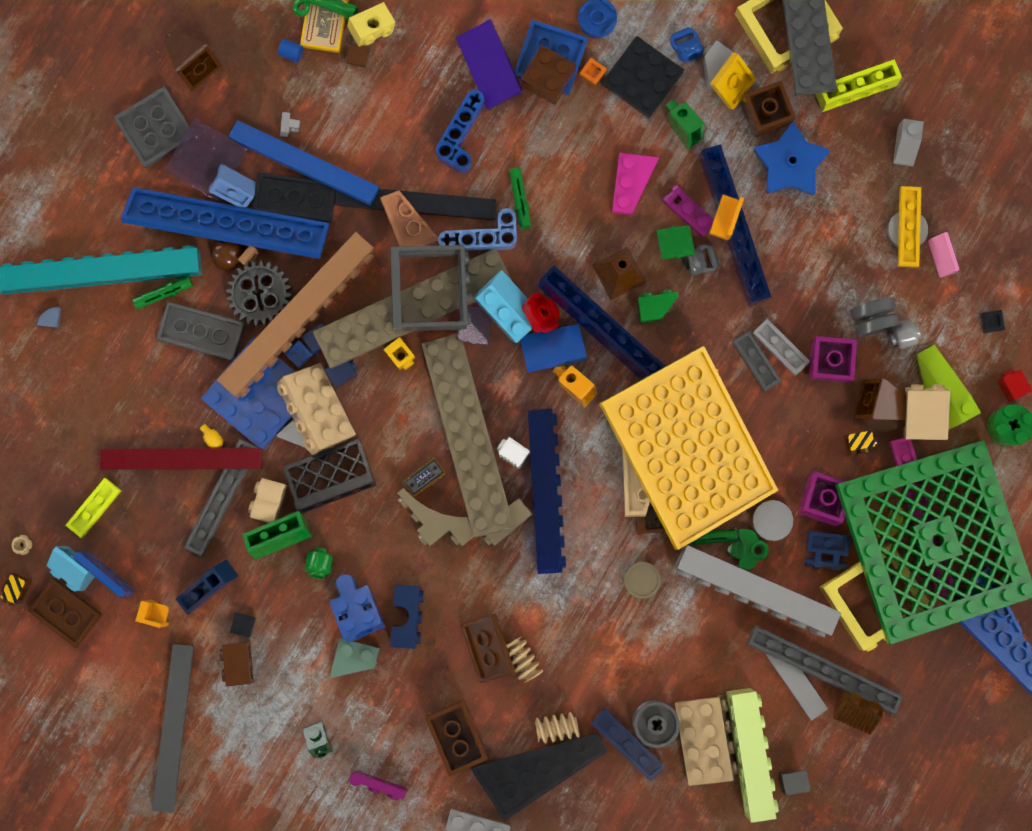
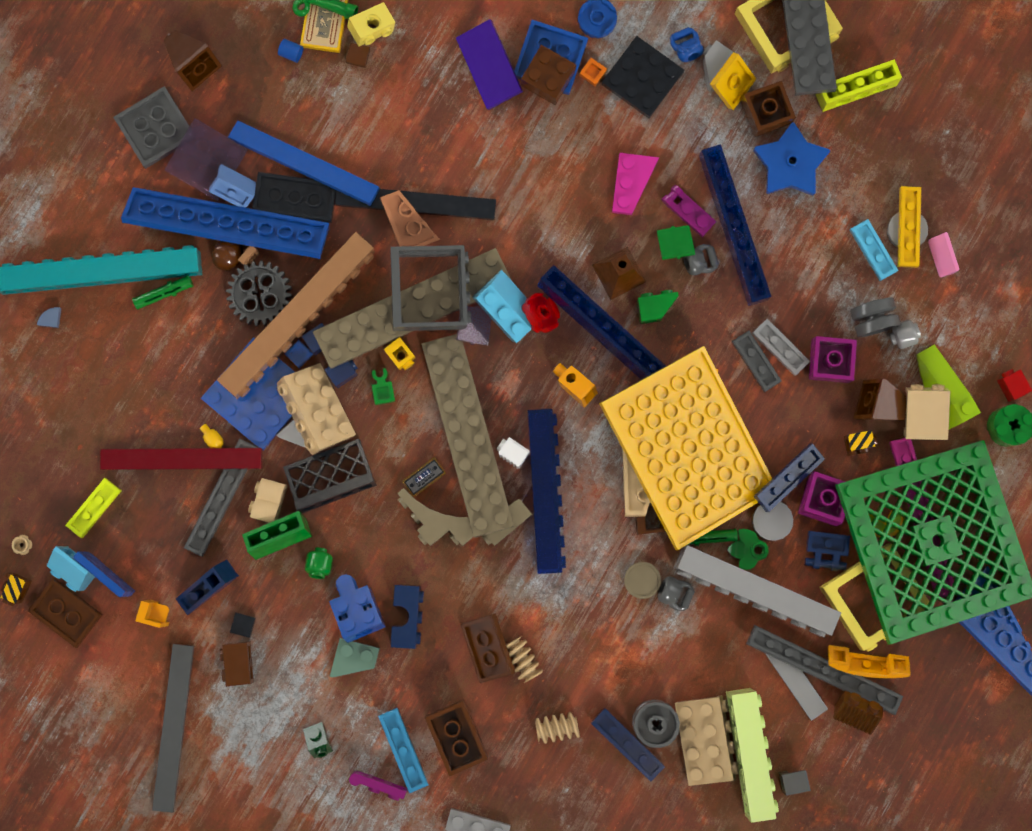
dark grey tile [156,301,246,361] -> none
light grey tile [280,112,300,137] -> none
blue beam [436,90,484,173] -> none
medium blue beam [438,208,517,252] -> none
black wing [470,733,608,821] -> none
green pin [509,168,532,229] -> none
blue tile [520,324,587,372] -> none
green torso [665,100,705,150] -> none
light orange panel [709,195,744,240] -> none
light grey slope [893,119,924,167] -> none
black tile [980,310,1005,333] -> none
none -> green plate [371,368,396,405]
none -> dark azure tile [378,707,429,793]
none -> dark grey piece [657,576,695,611]
none -> dark blue plate [754,444,825,512]
none -> light orange slope [828,645,911,678]
none -> medium azure tile [850,219,899,281]

